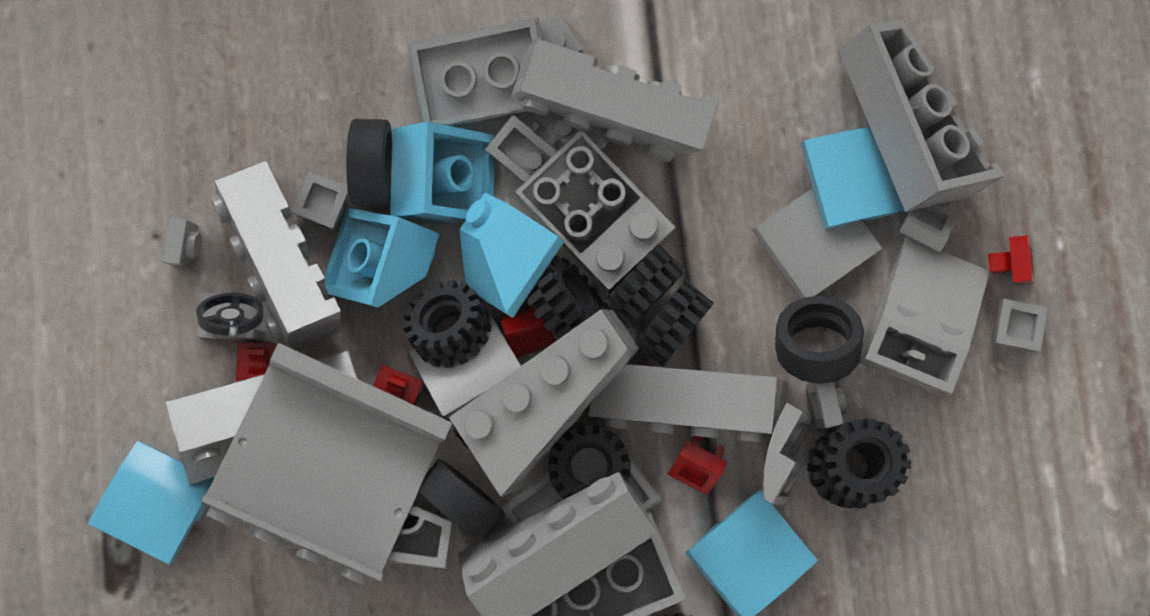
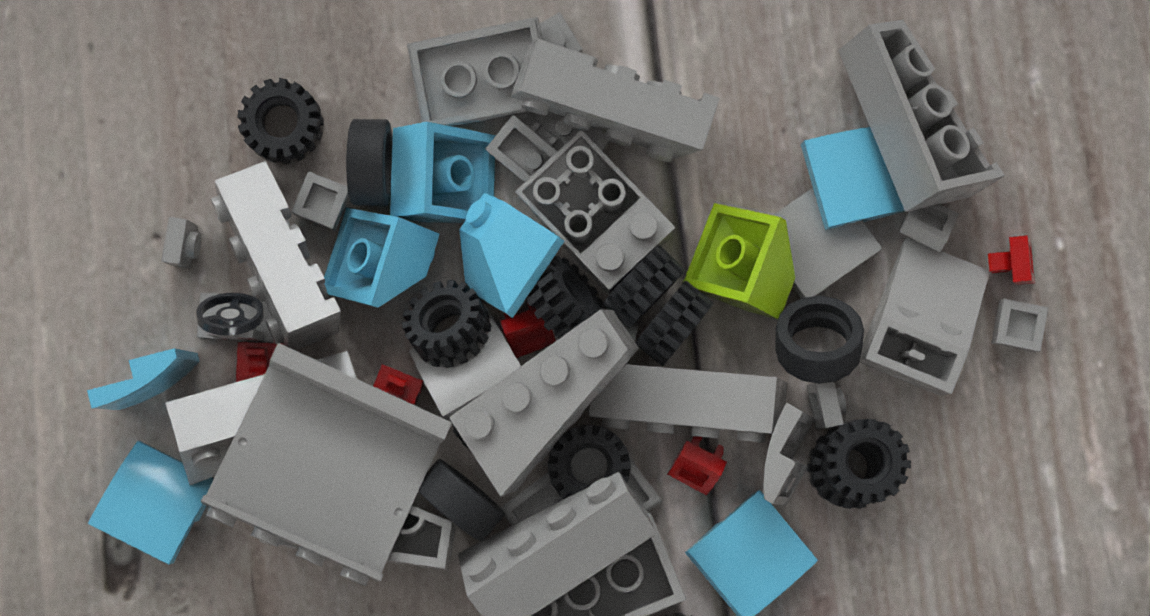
none -> medium azure slope [87,348,200,410]
none -> black tyre [237,78,324,164]
none -> lime slope [683,203,795,320]

